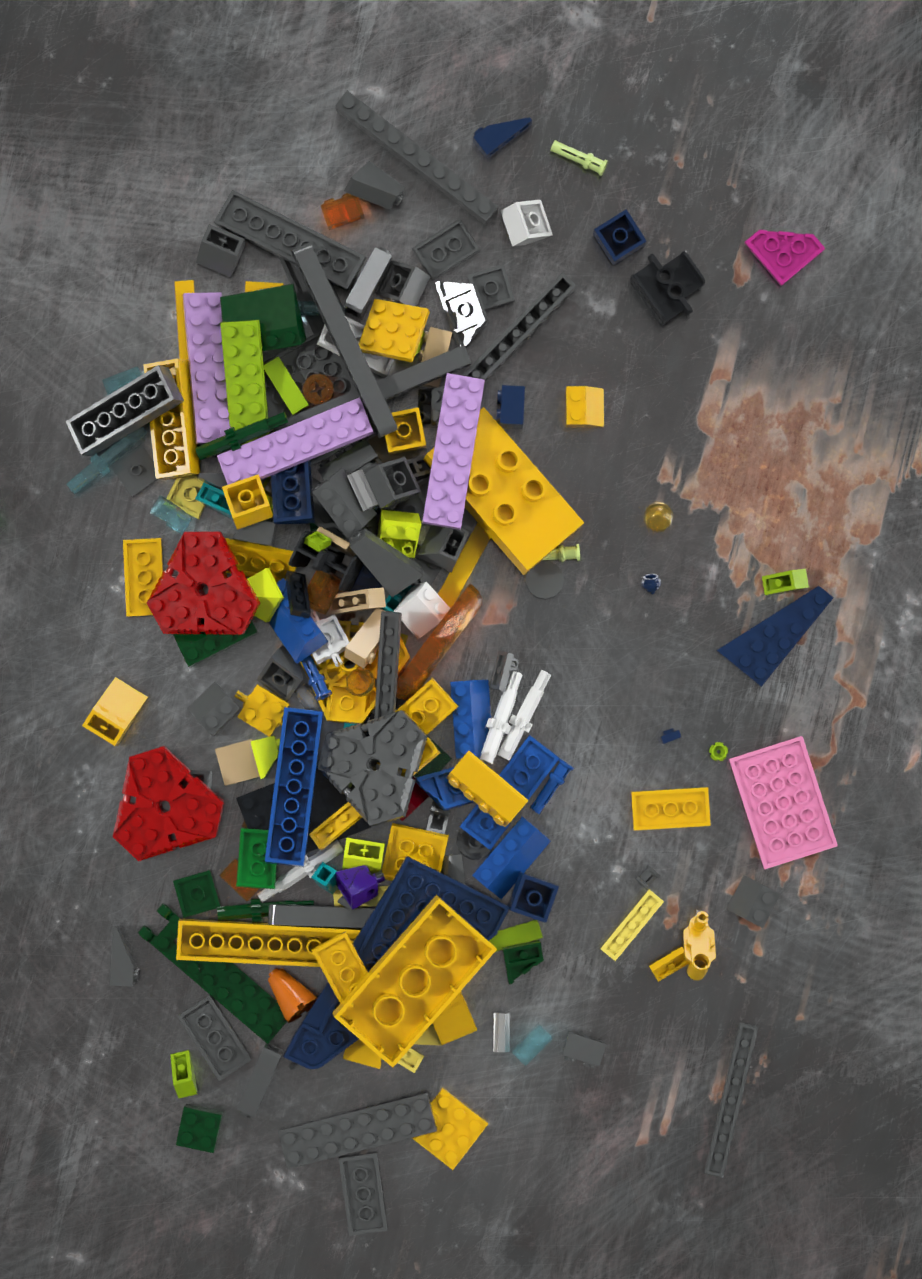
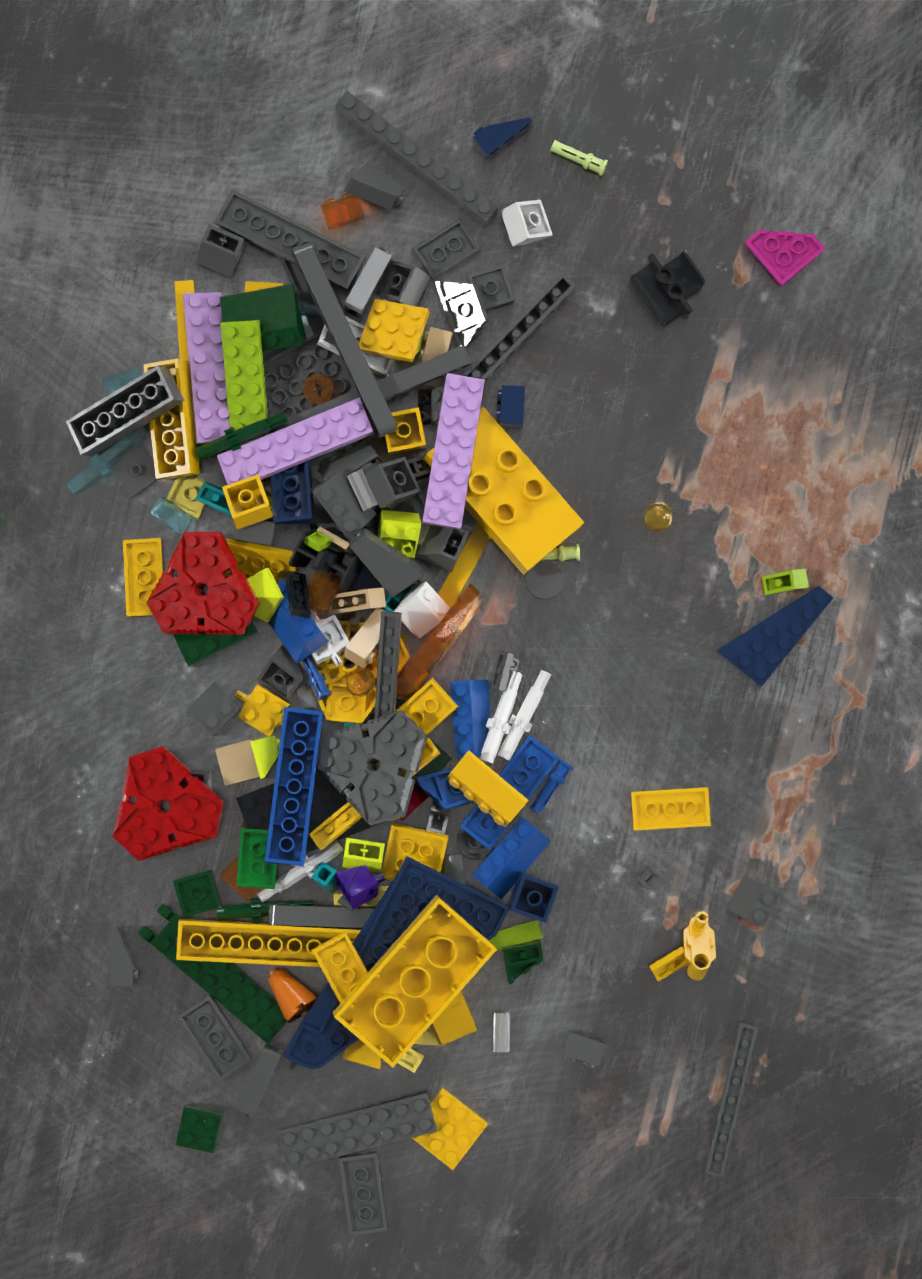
yellow slope [82,677,148,746] -> none
lime slope [170,1050,197,1098] -> none
lime tile [264,356,309,416] -> none
clear light blue brick [511,1022,553,1066] -> none
yellow slope [565,386,604,427] -> none
dark blue brick [593,209,647,266] -> none
light yellow plate [600,889,664,961] -> none
dark blue plate [642,574,661,595] -> none
dark blue plate [660,728,681,744] -> none
lime plate [709,742,728,761] -> none
bright pink plate [729,736,838,869] -> none

